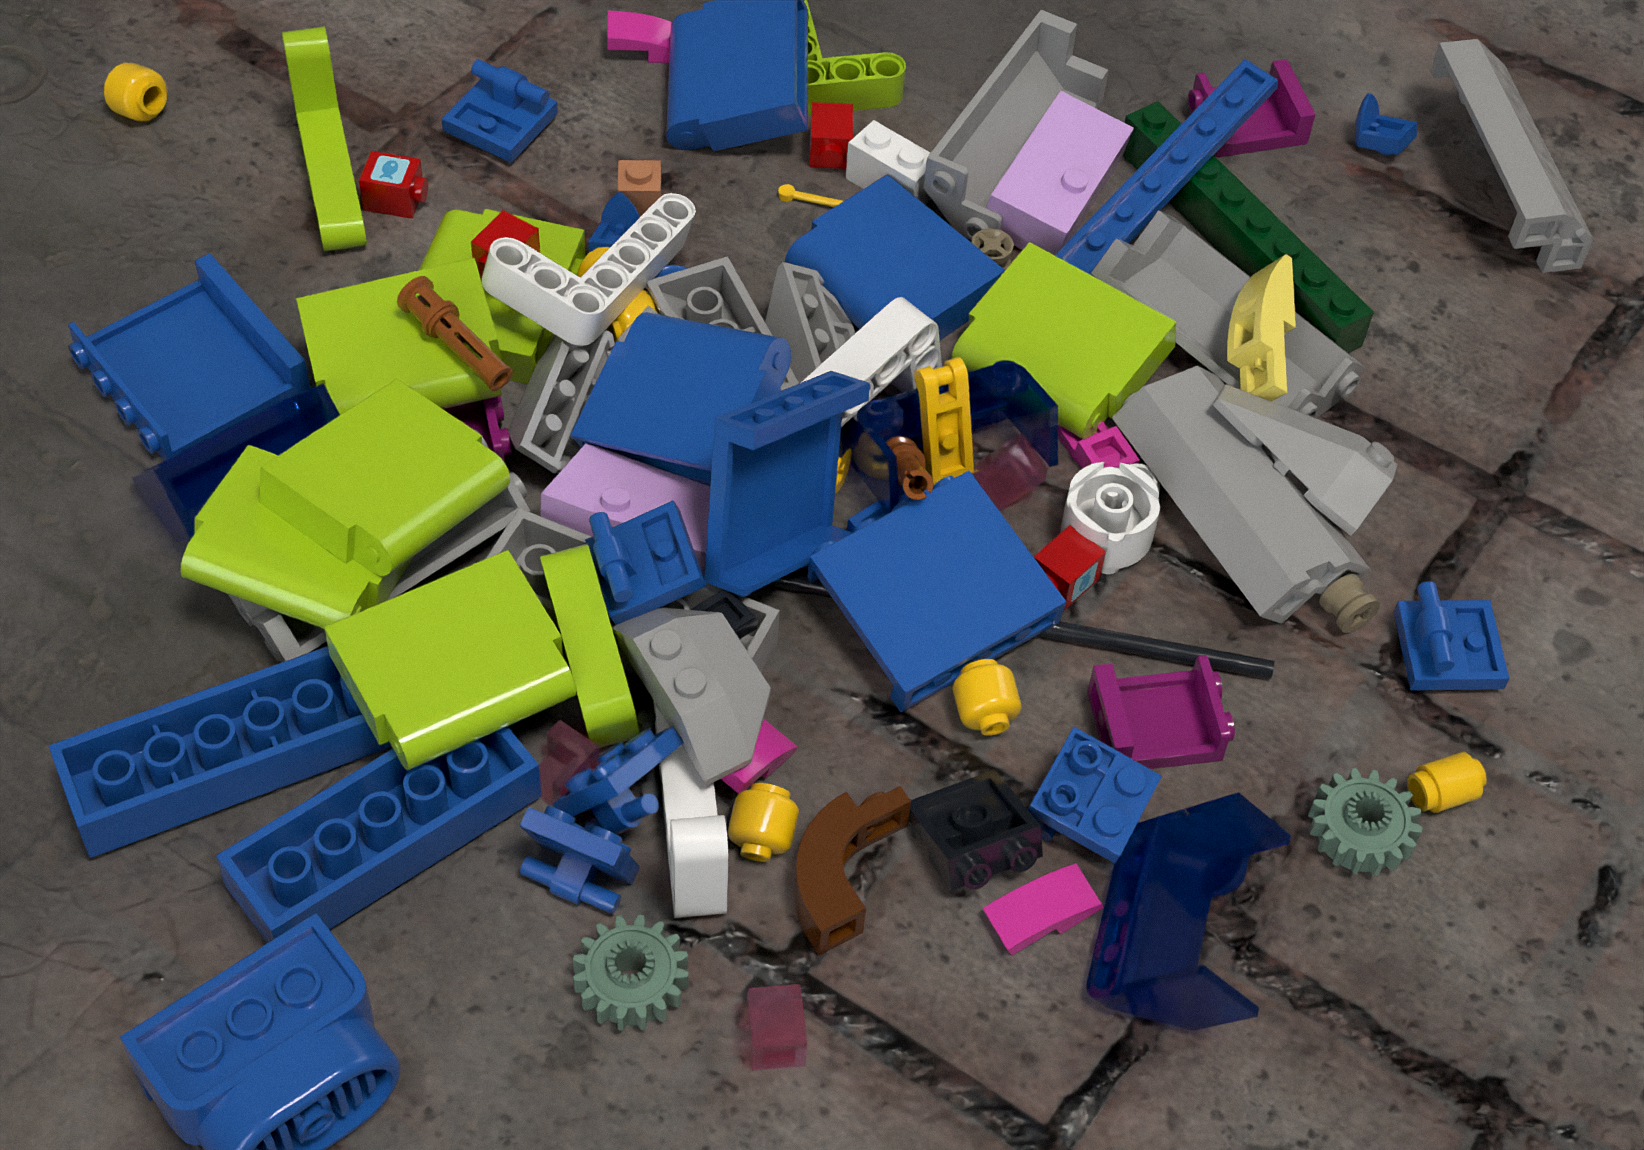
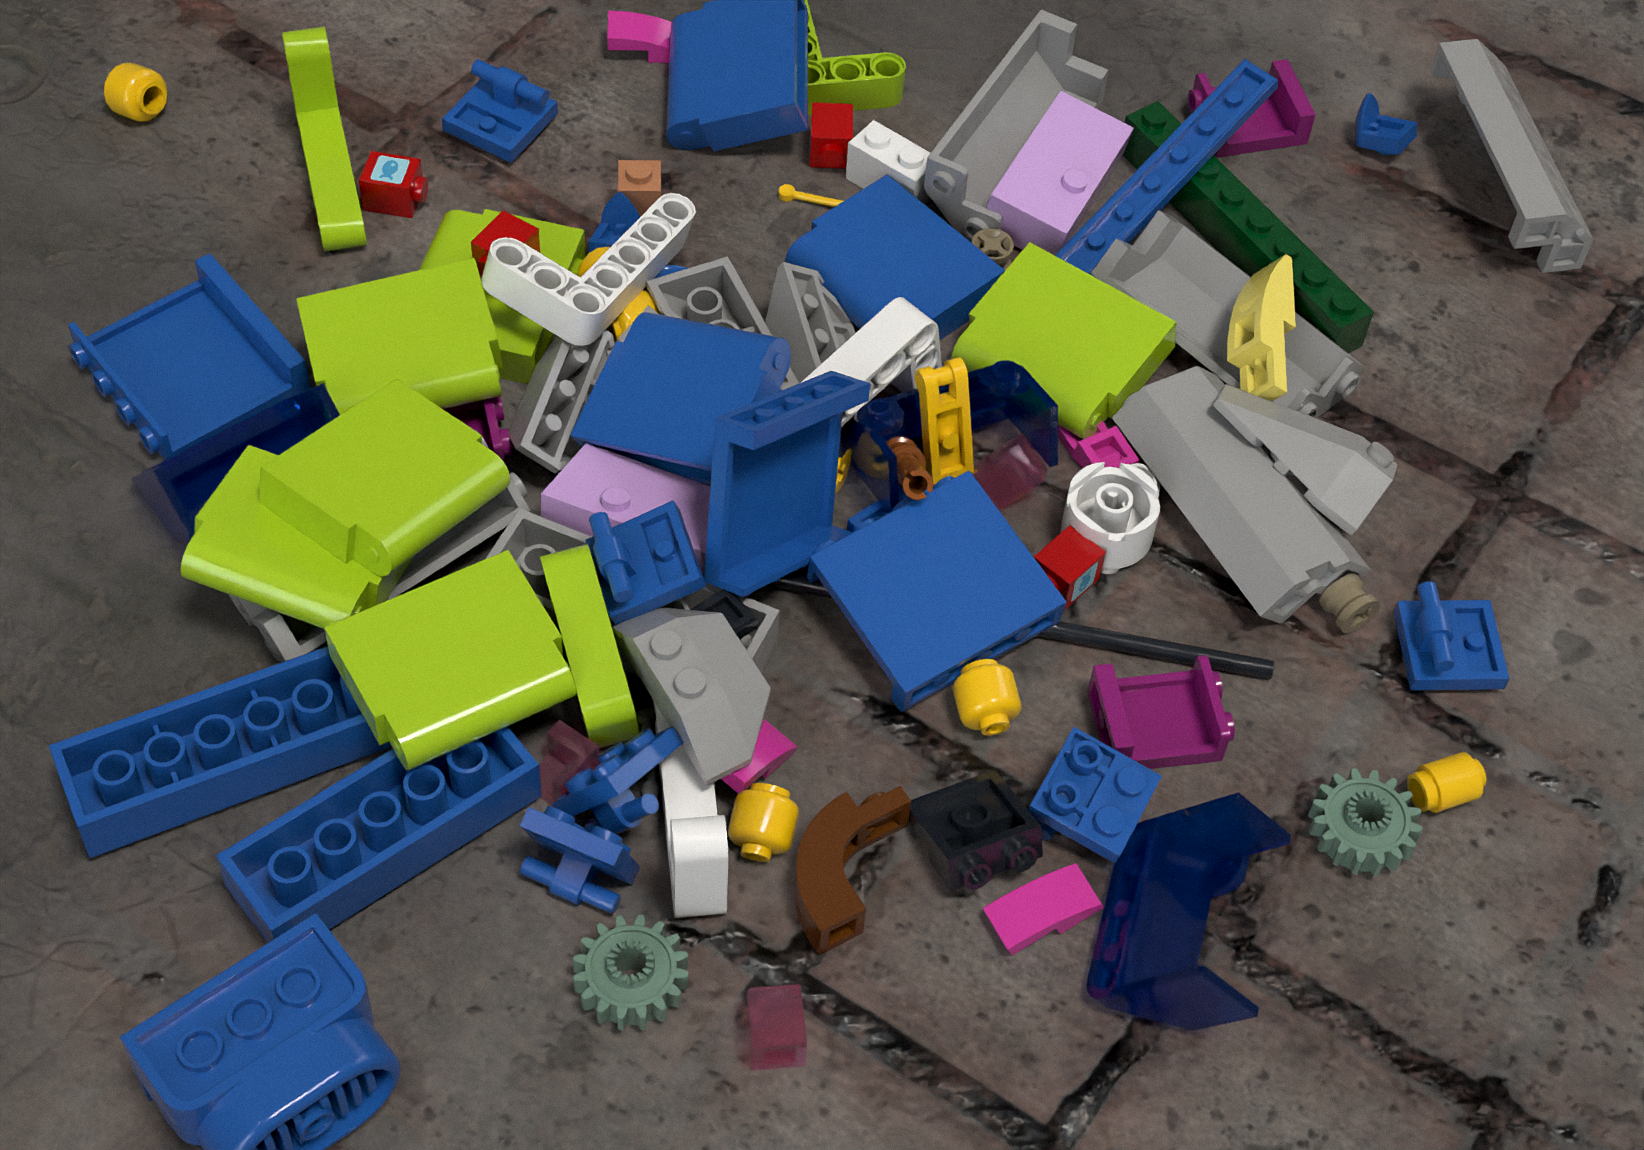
dark orange pin [397,276,513,391] -> none

